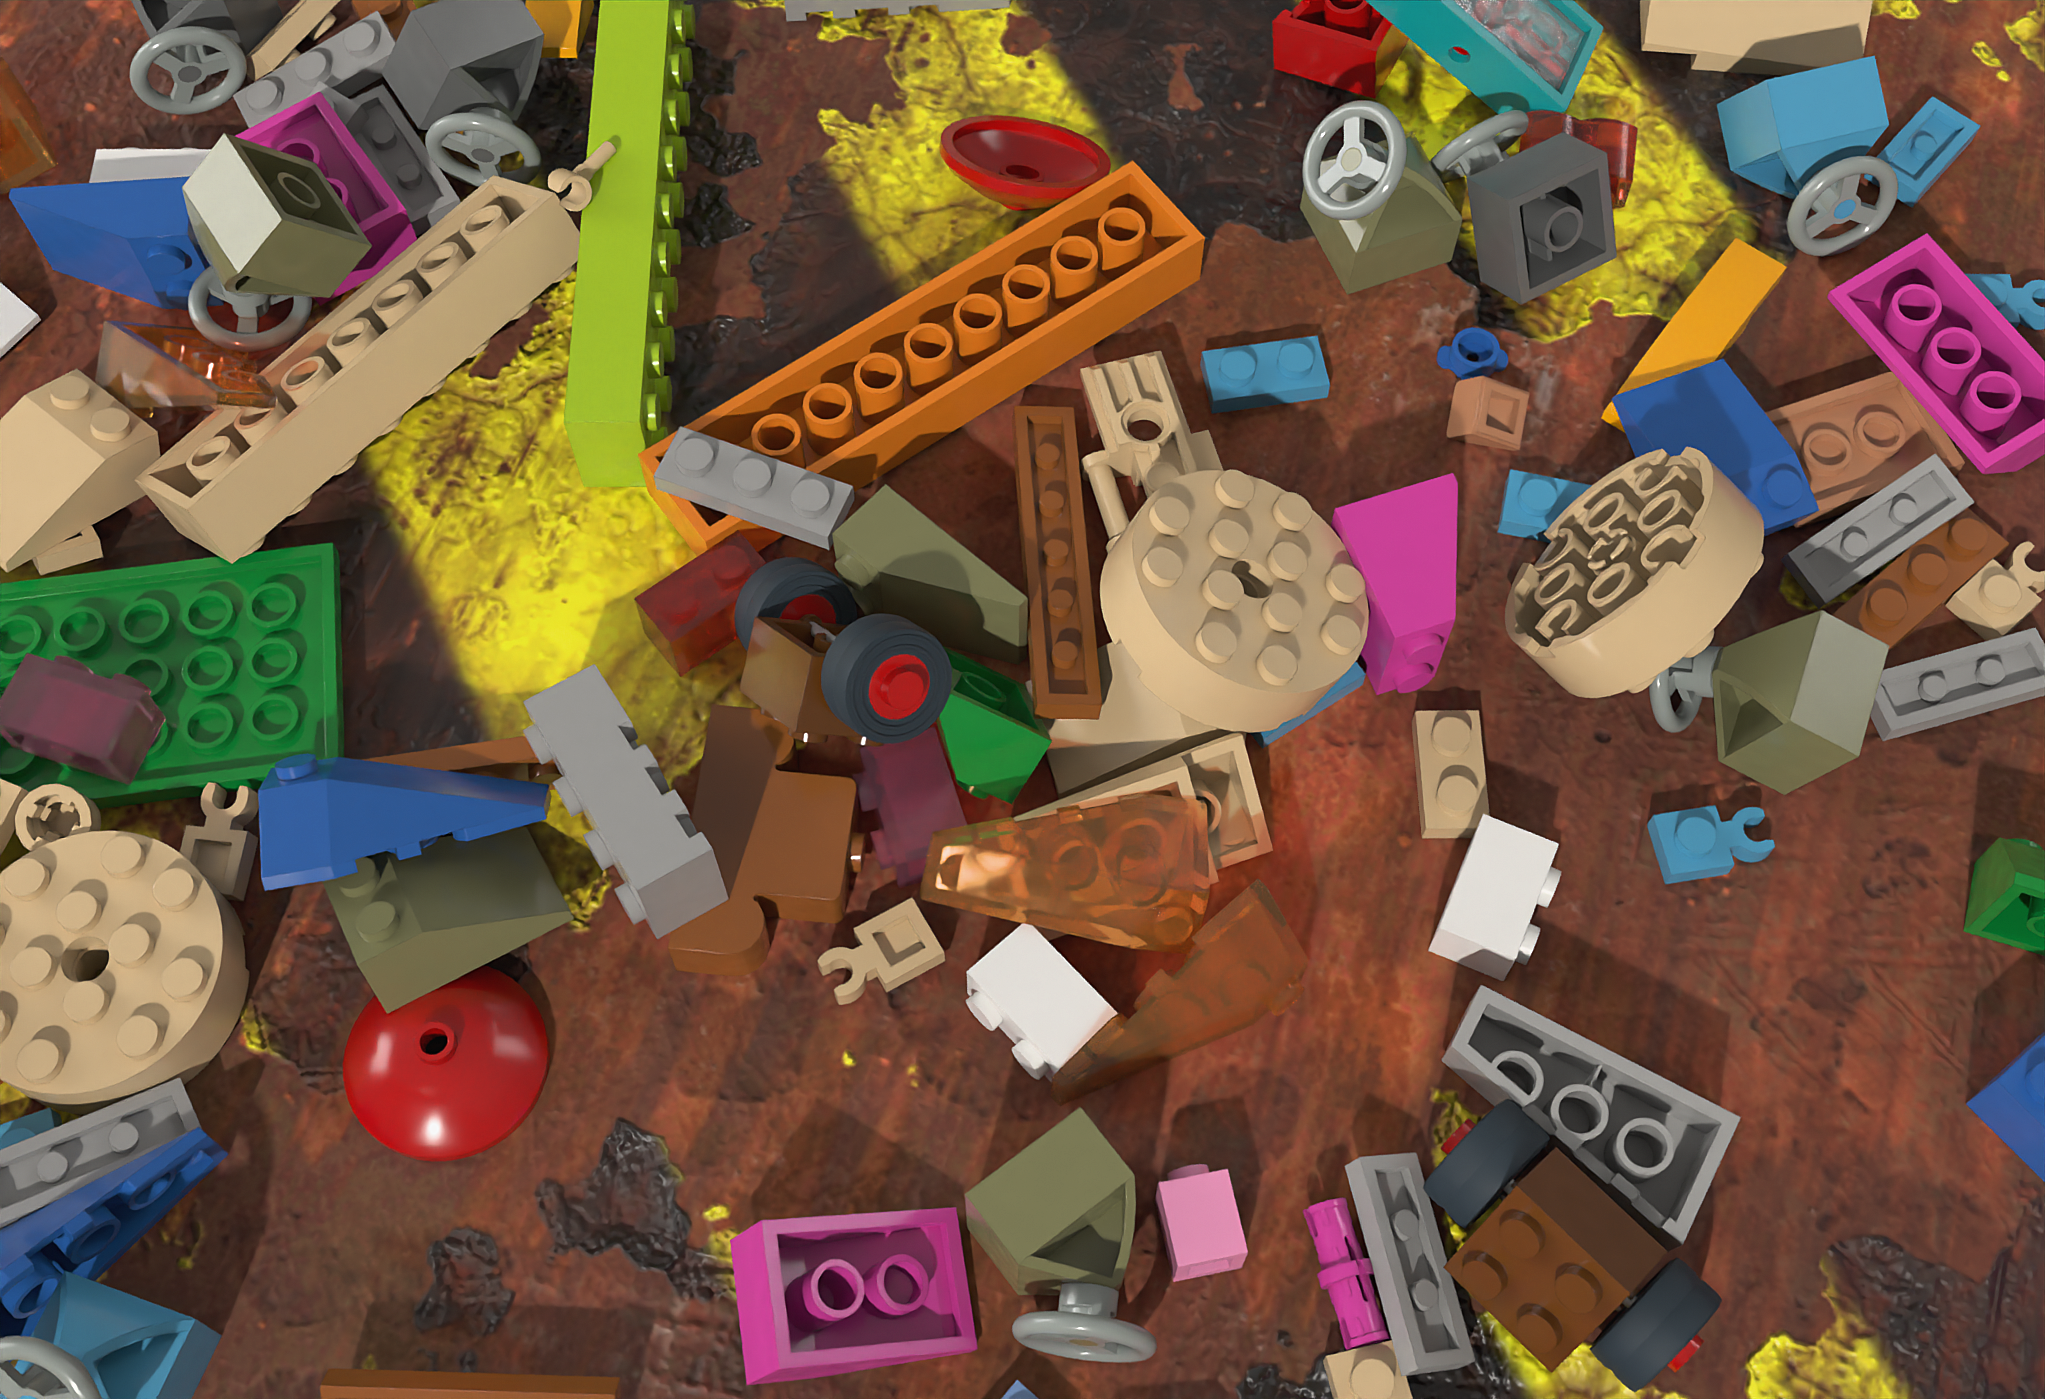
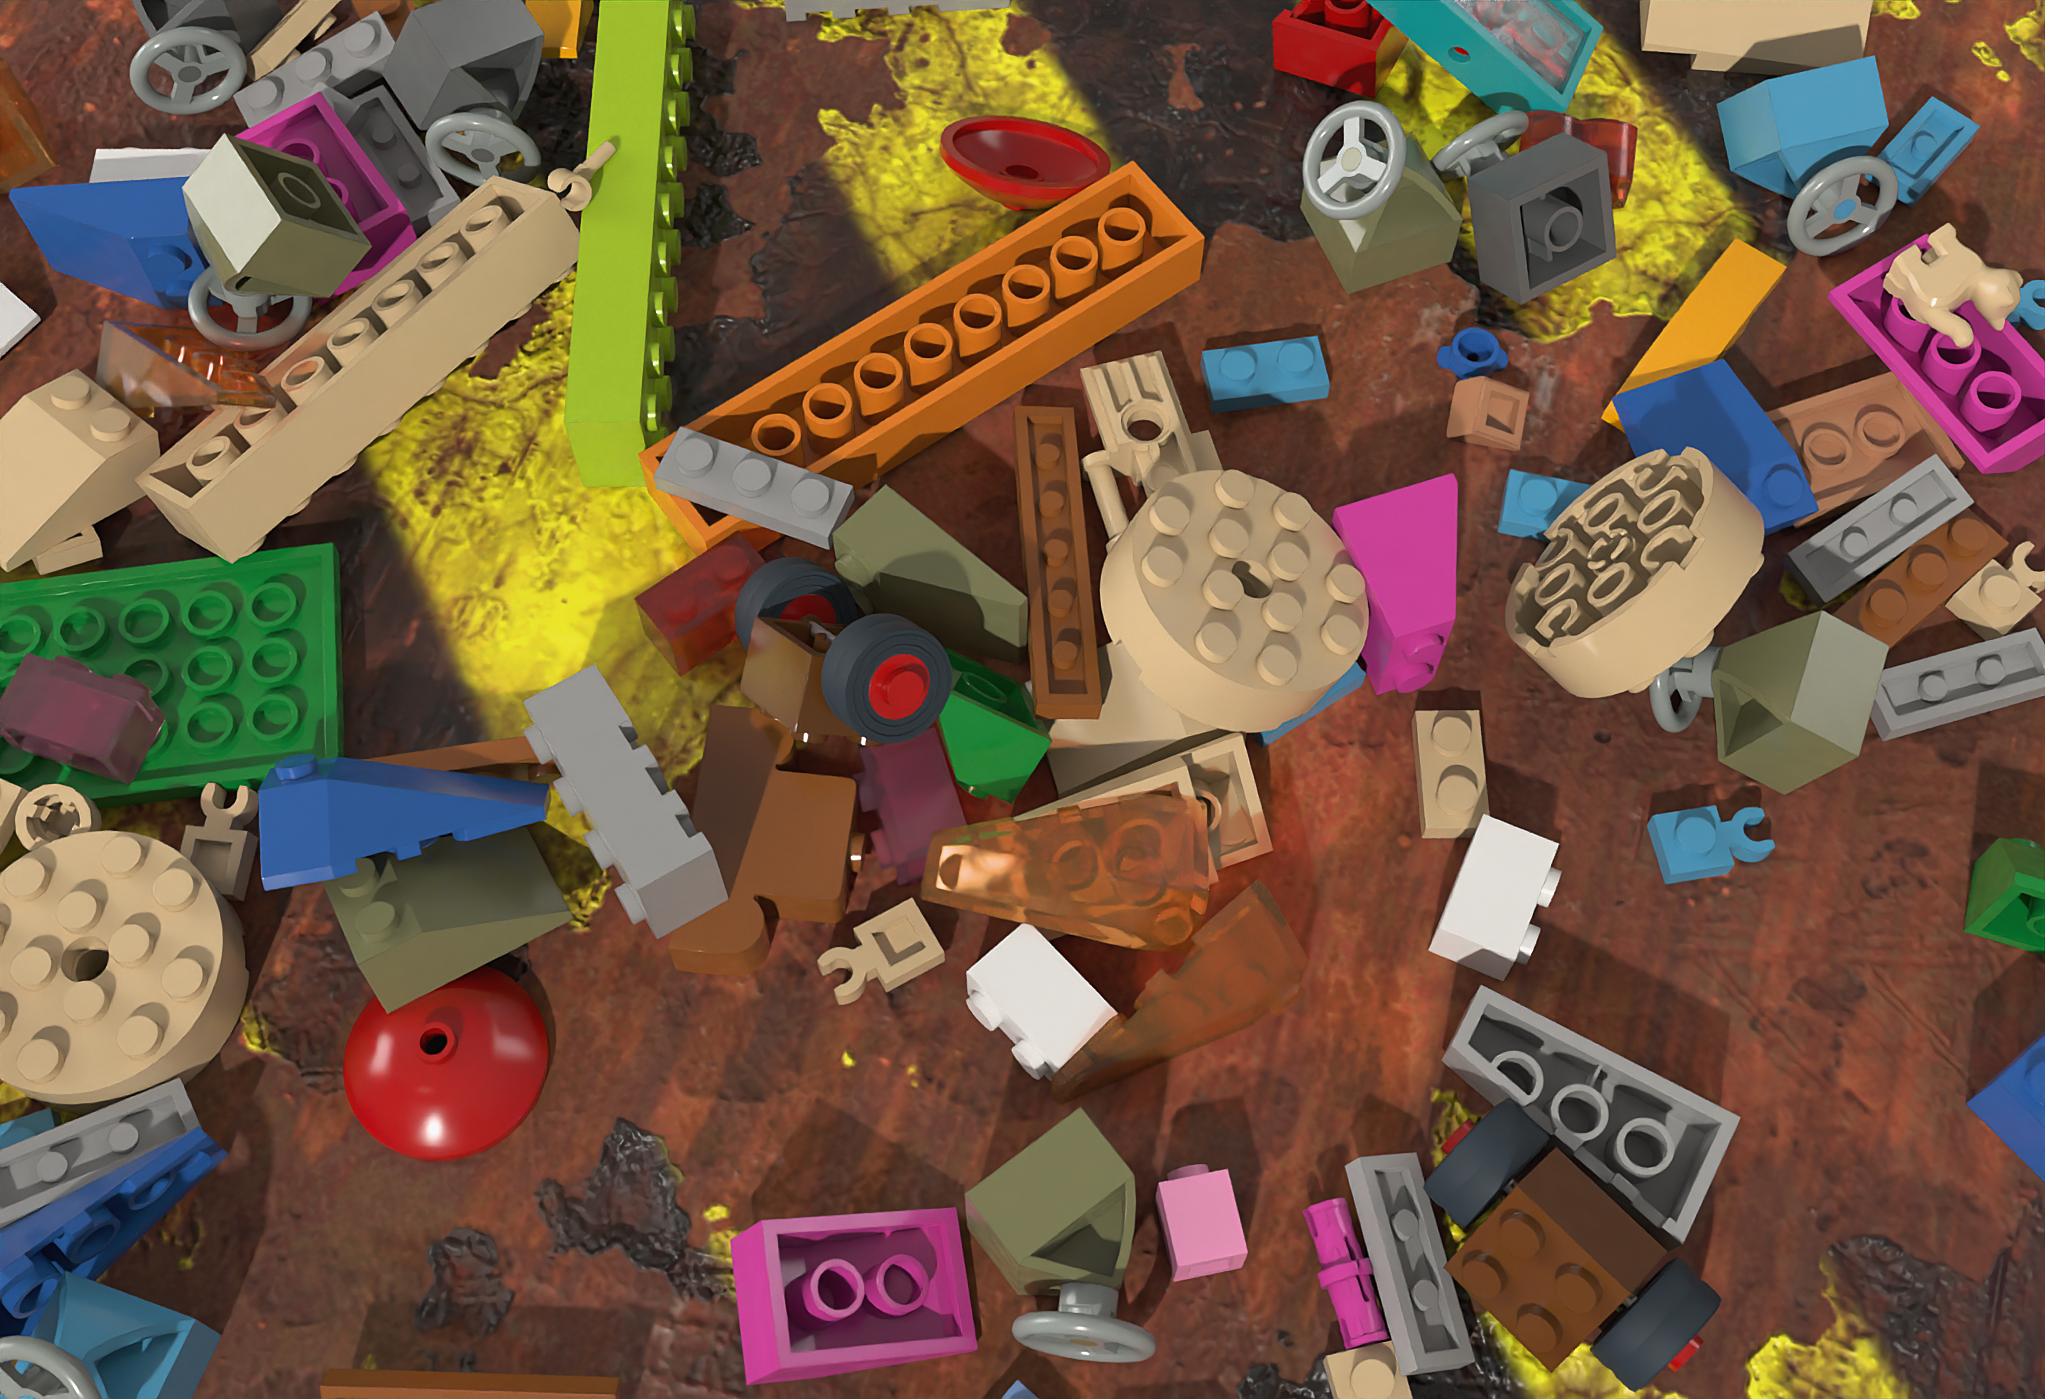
none -> tan animal [1883,223,2023,348]

